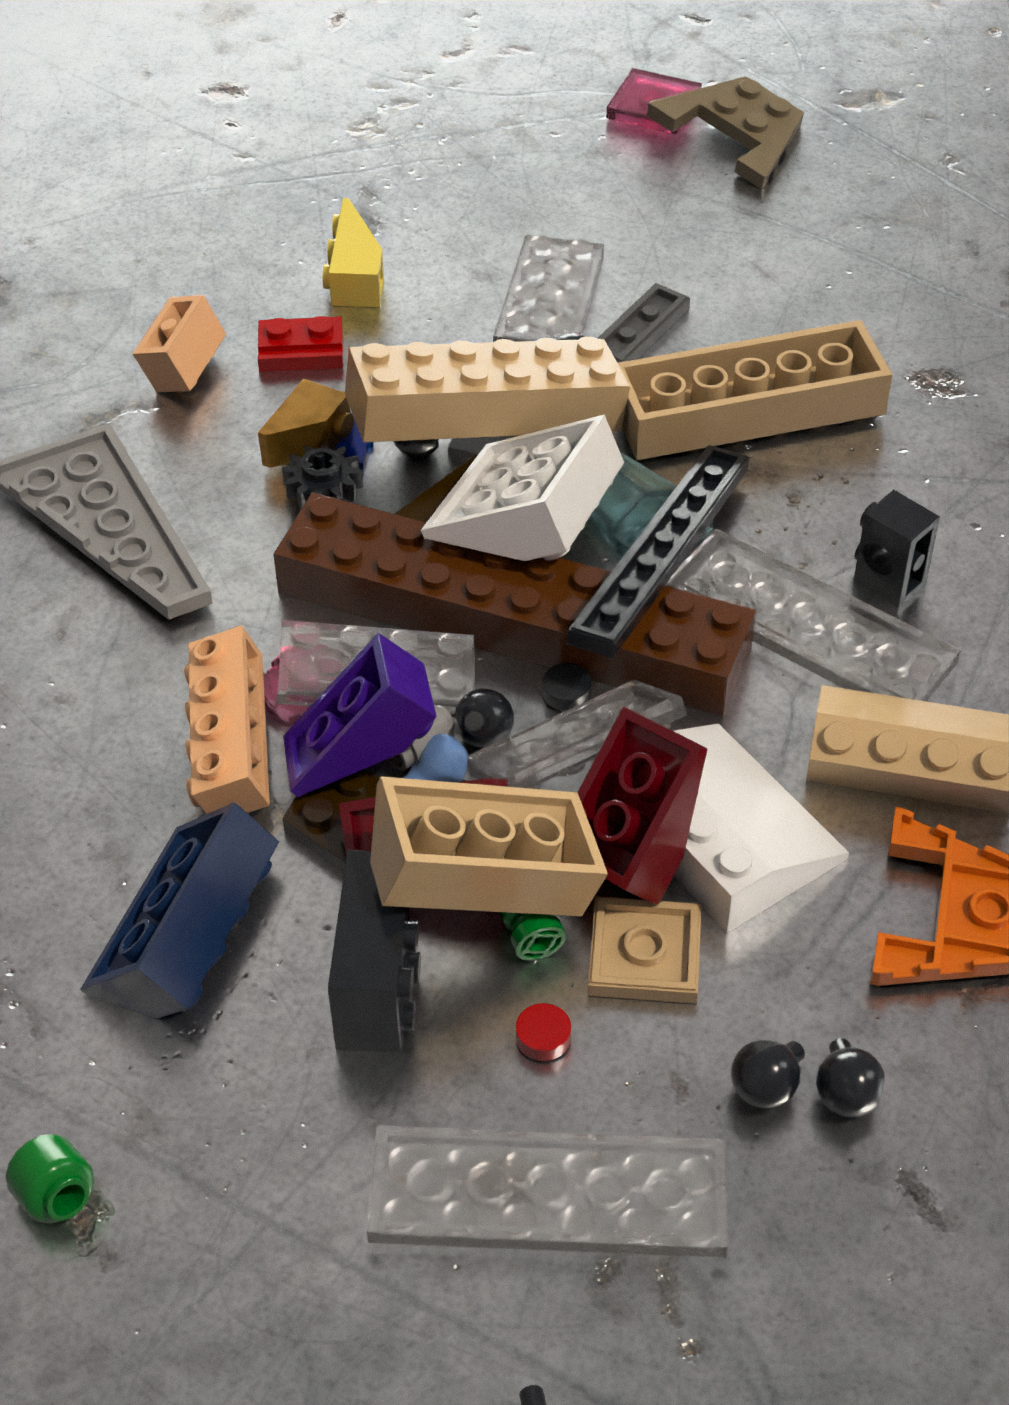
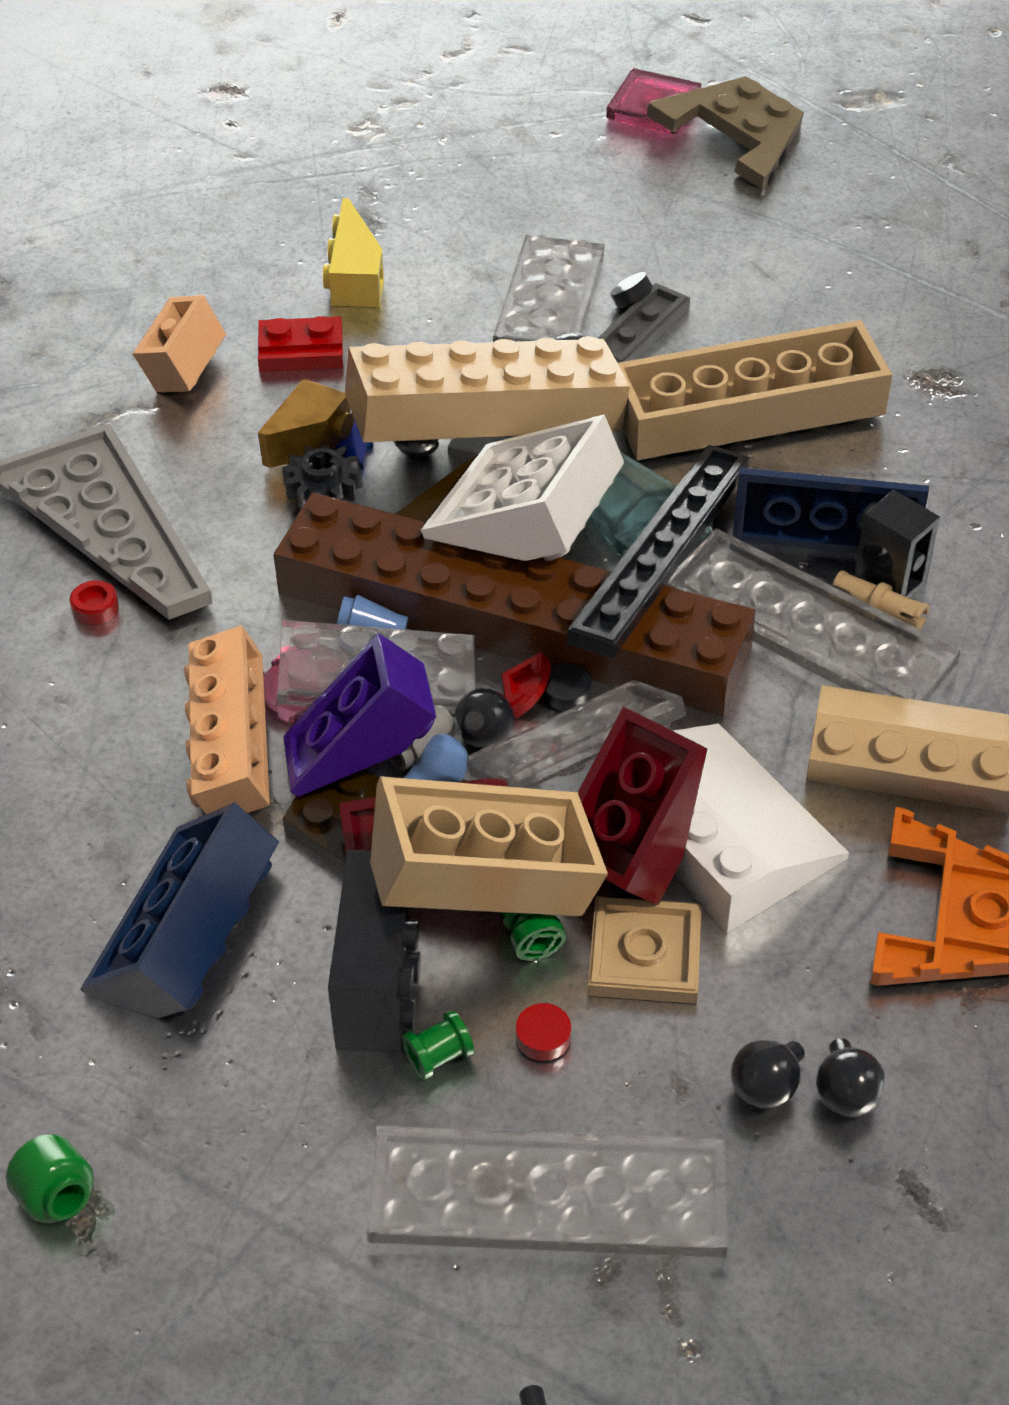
none -> red tile [69,580,119,626]
none -> medium blue cone [336,594,408,644]
none -> green bush [402,1010,475,1080]
none -> red tile [501,652,551,719]
none -> black tile [610,272,653,308]
none -> dark blue slope [732,467,929,553]
none -> tan pin [830,570,930,633]

